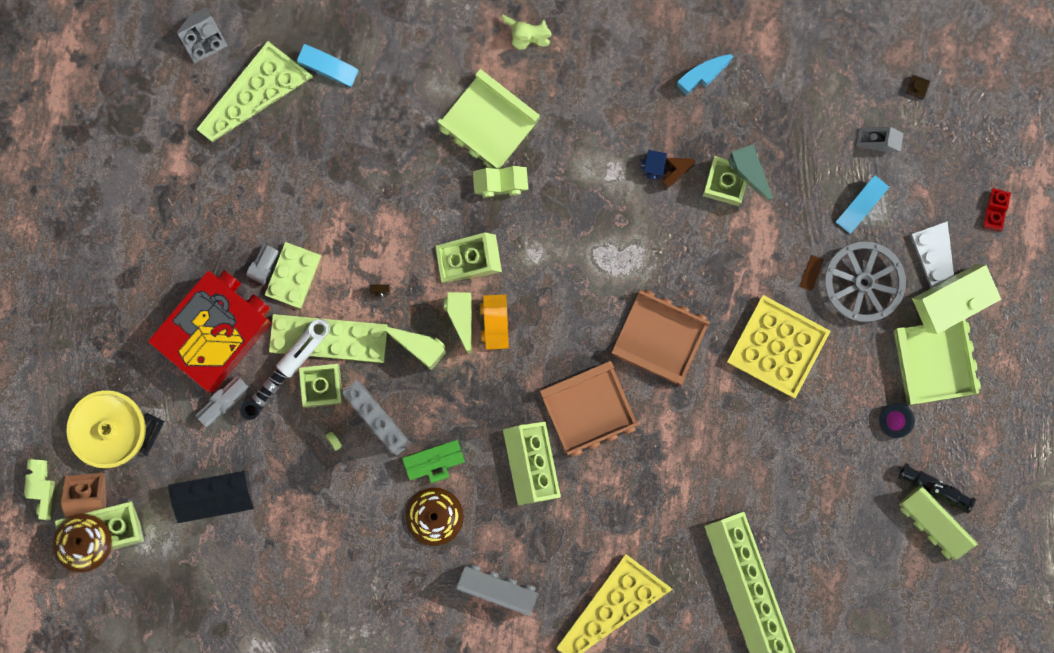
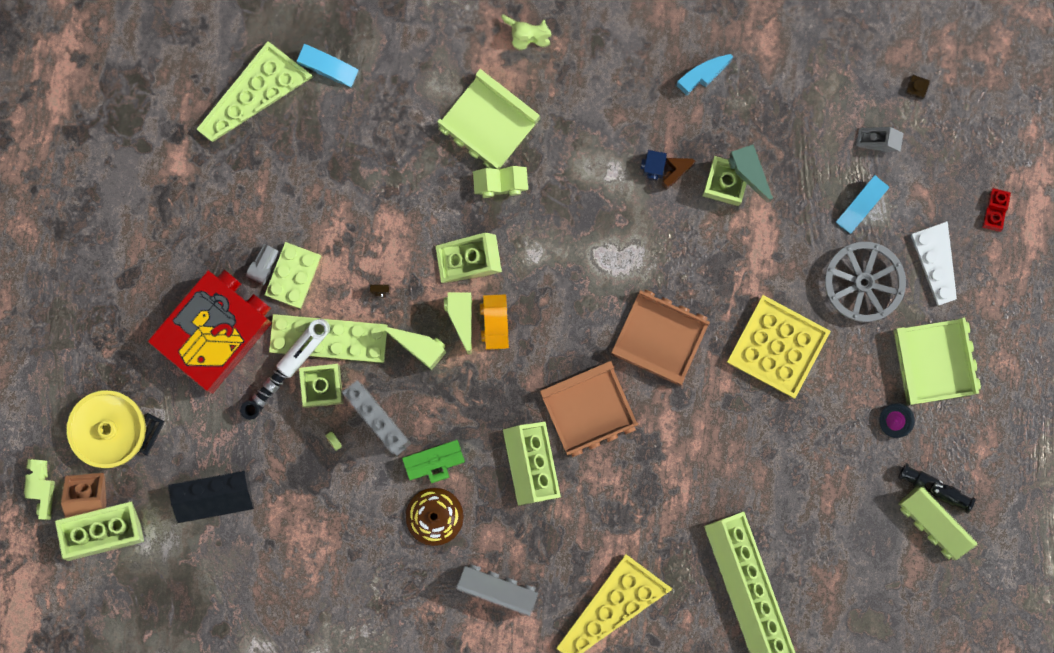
reddish brown dish [53,513,112,573] -> none
light grey slope [177,7,228,63] -> none
light grey piece [195,375,249,428] -> none
reddish brown sticker [800,255,824,291] -> none
yellowish green brick [912,265,1001,334] -> none

